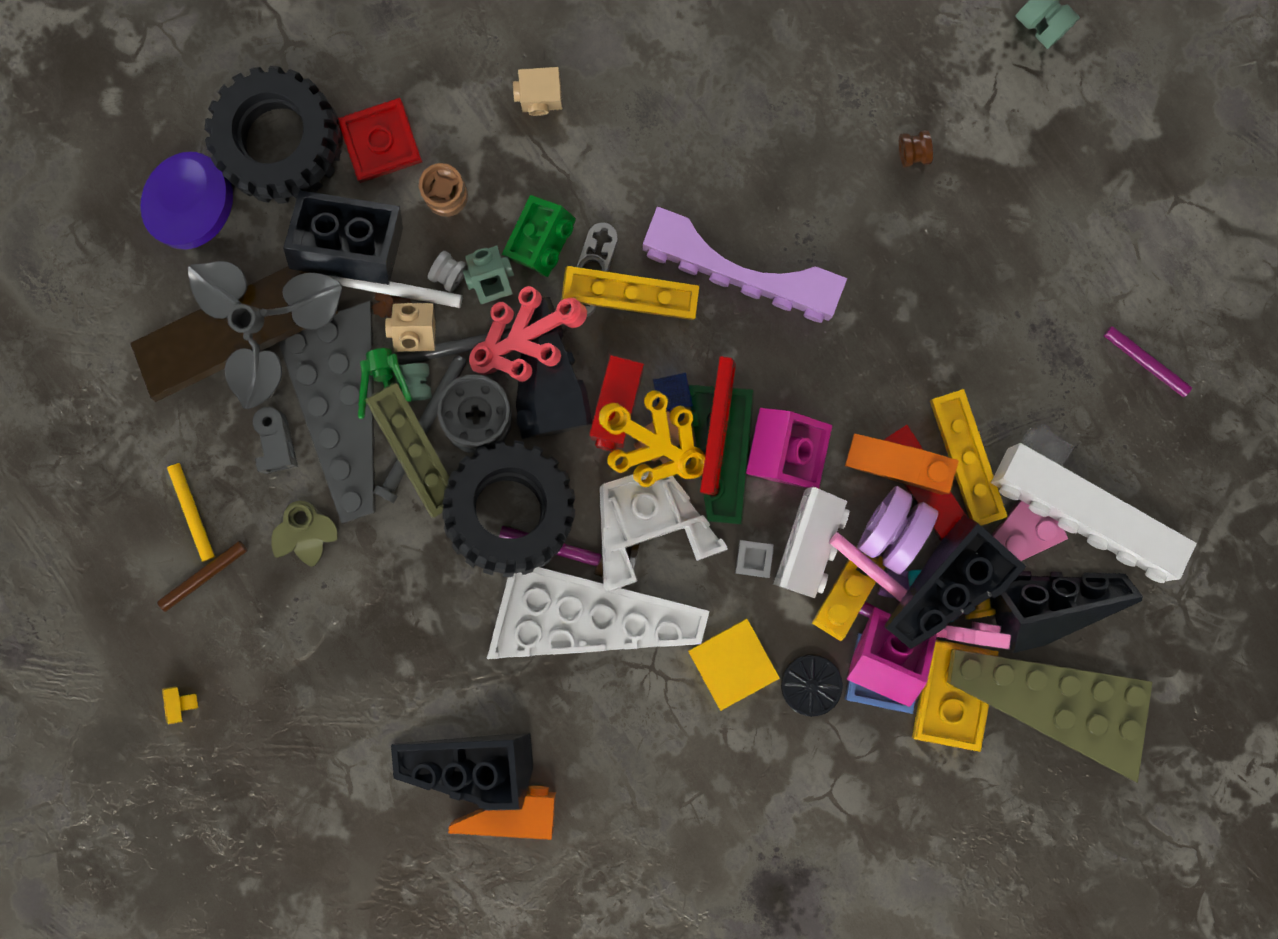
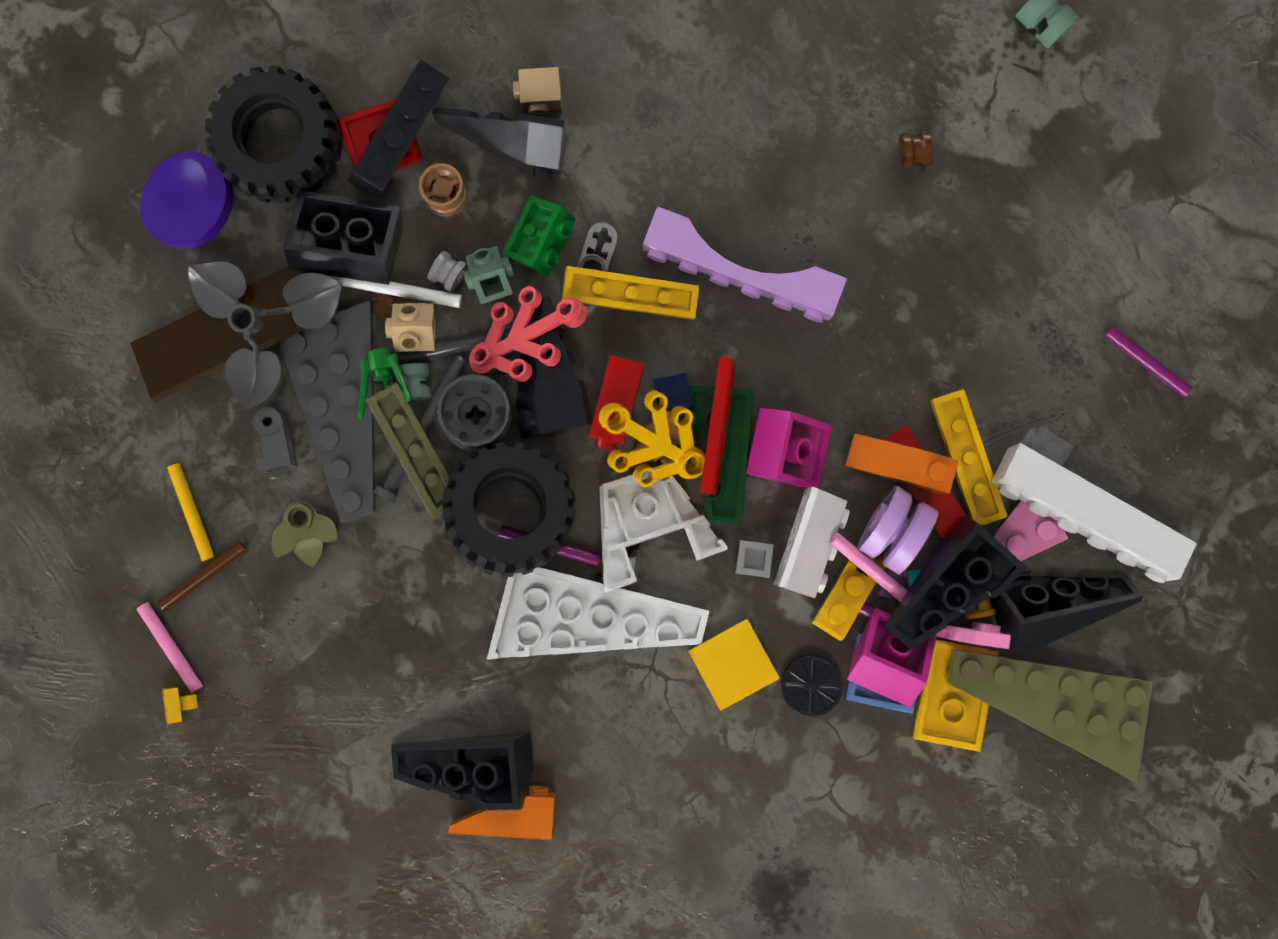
none -> bright pink bar [136,602,203,694]
none -> black arch [347,59,450,199]
none -> black wedge [432,107,567,180]

